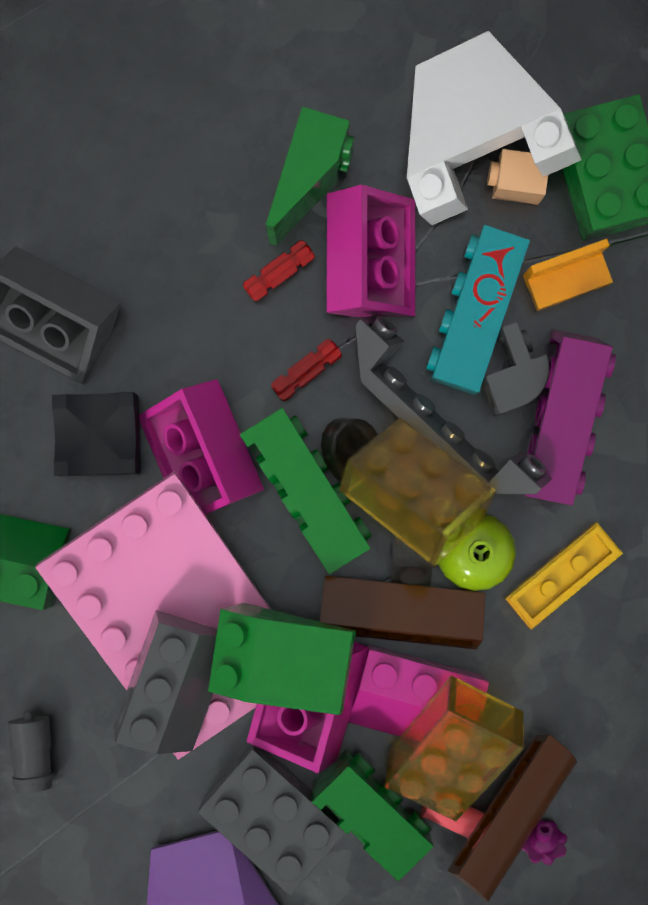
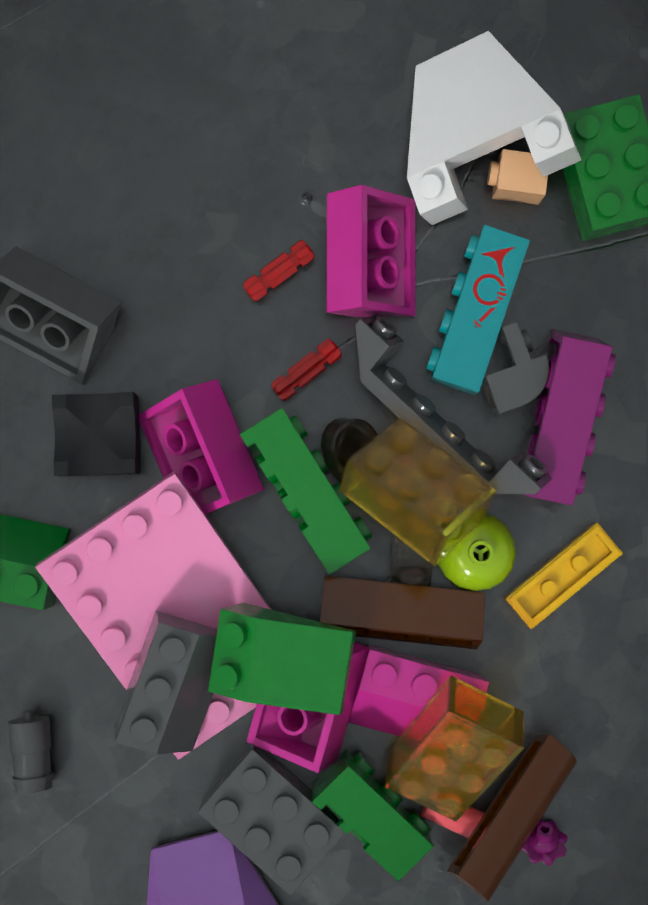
green slope [266,107,355,245] -> none
light orange panel [523,239,613,312] -> none

